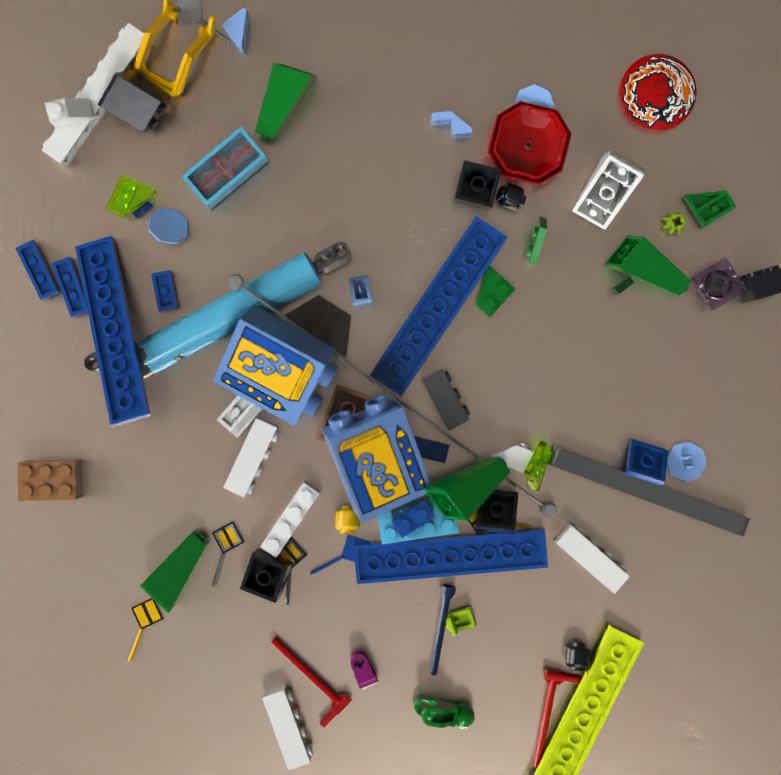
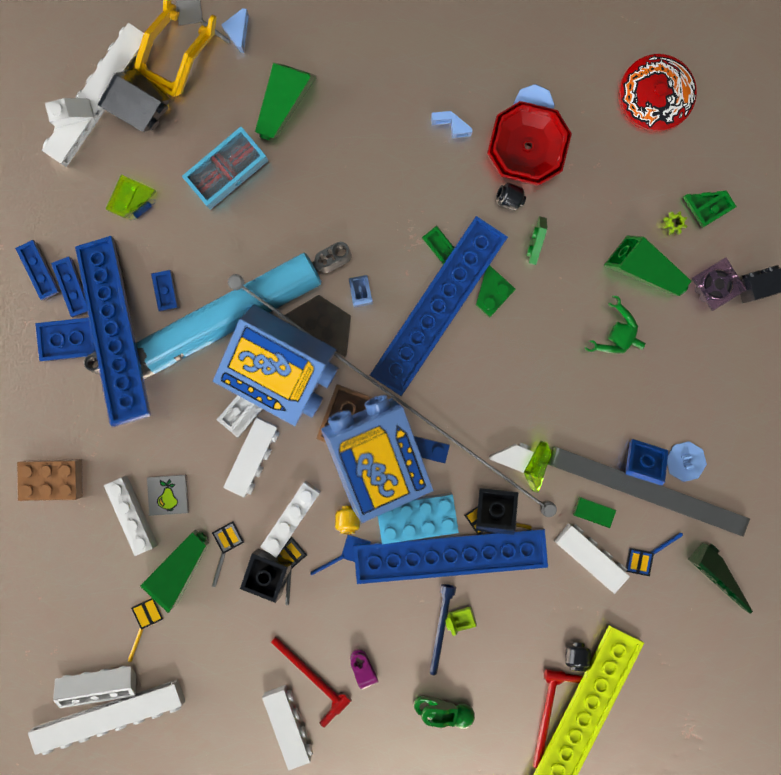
light blue piece [149,208,188,244] -> none
blue plate [392,500,435,538] -> none
dark grey brick [422,369,470,431] -> none
green slope [423,457,510,521] -> none
black slope [454,160,502,209] -> none
white brick [572,150,646,230] -> none
dark green tile [611,276,634,295] -> none
none -> white brick [28,679,185,755]
none -> blue plate [35,318,96,362]
none -> white brick [53,666,136,708]
none -> white brick [104,476,157,556]
none -> light grey tile [147,475,189,516]
none -> green tile [422,226,454,264]
none -> green tile [573,497,616,528]
none -> green piece [585,296,646,354]
none -> piece [626,533,683,577]
none -> dark green wedge [688,543,753,614]

